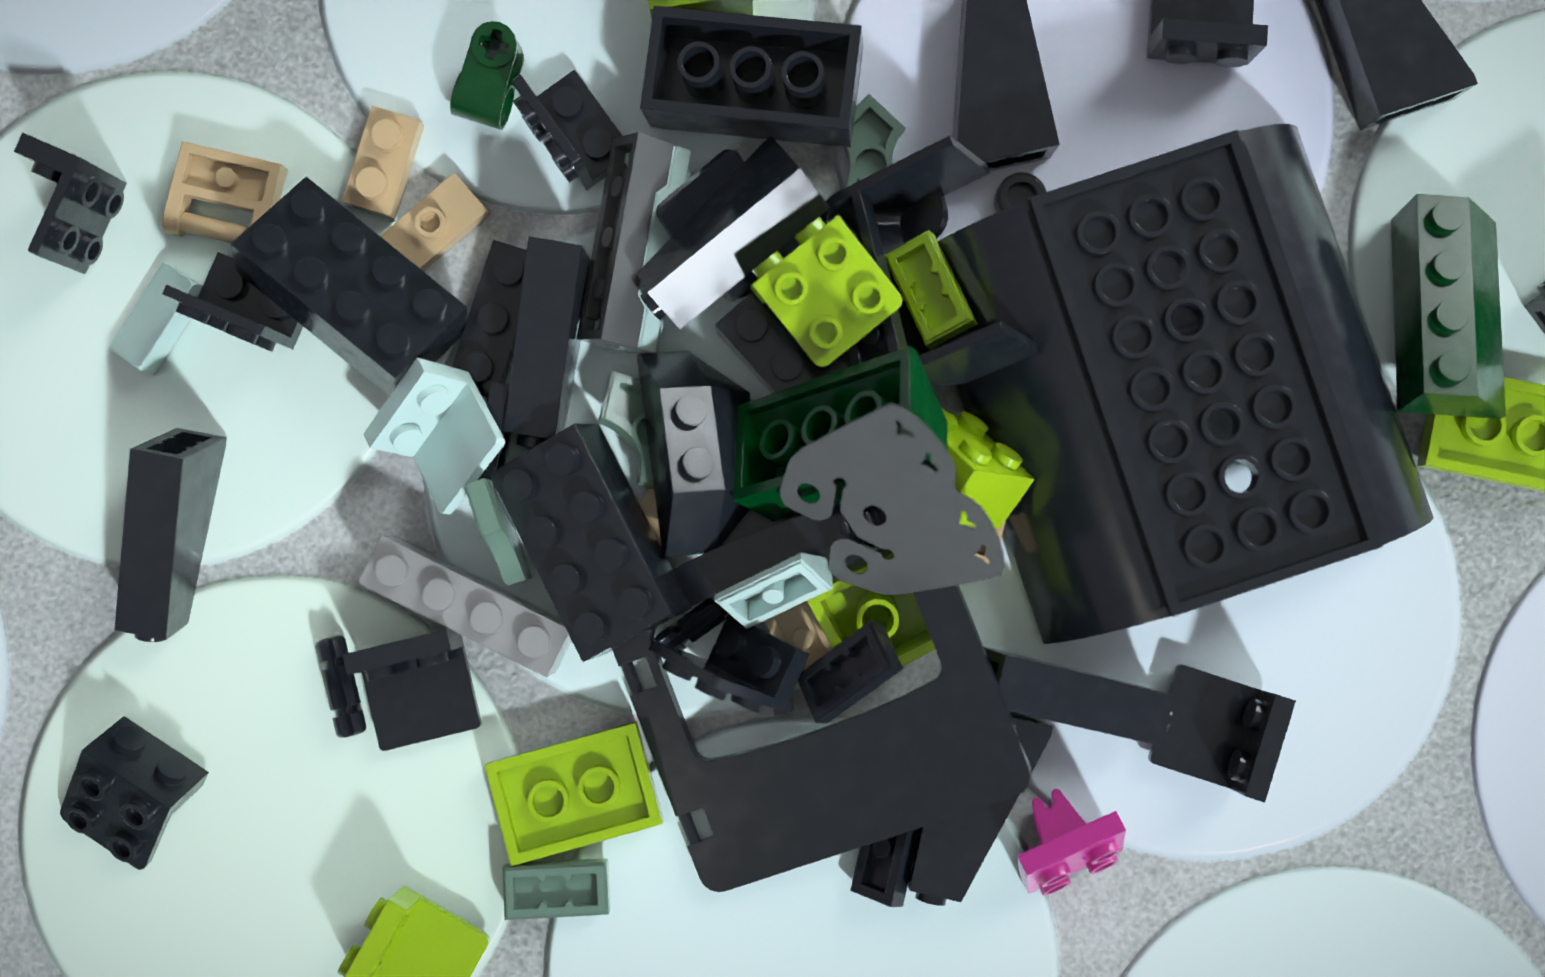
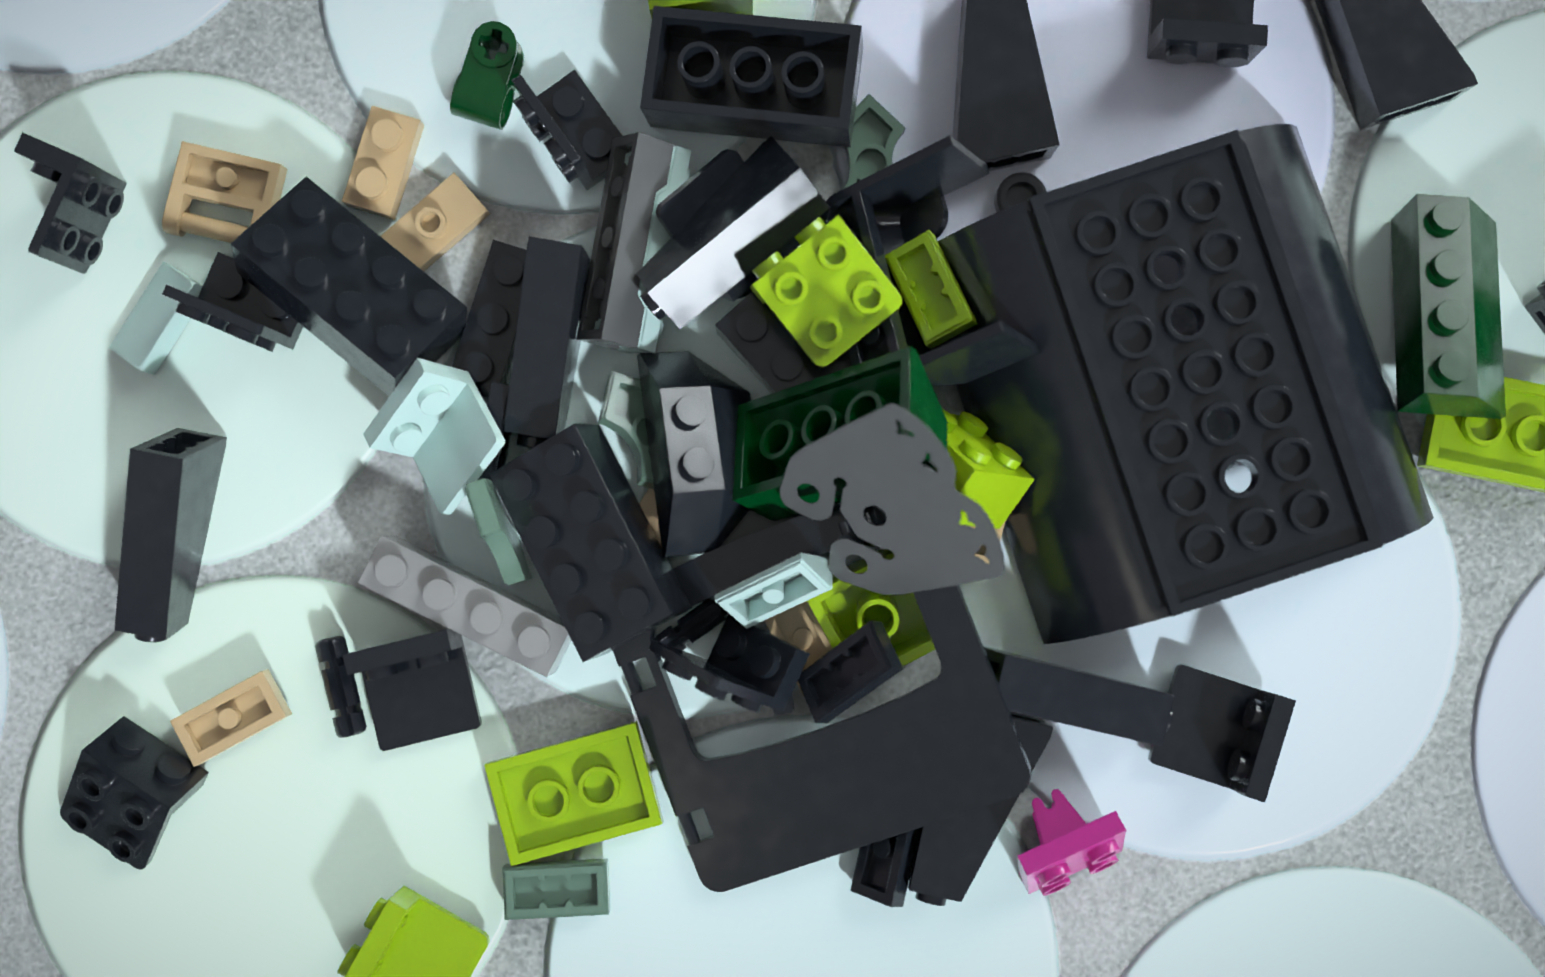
none -> tan plate [170,669,292,767]

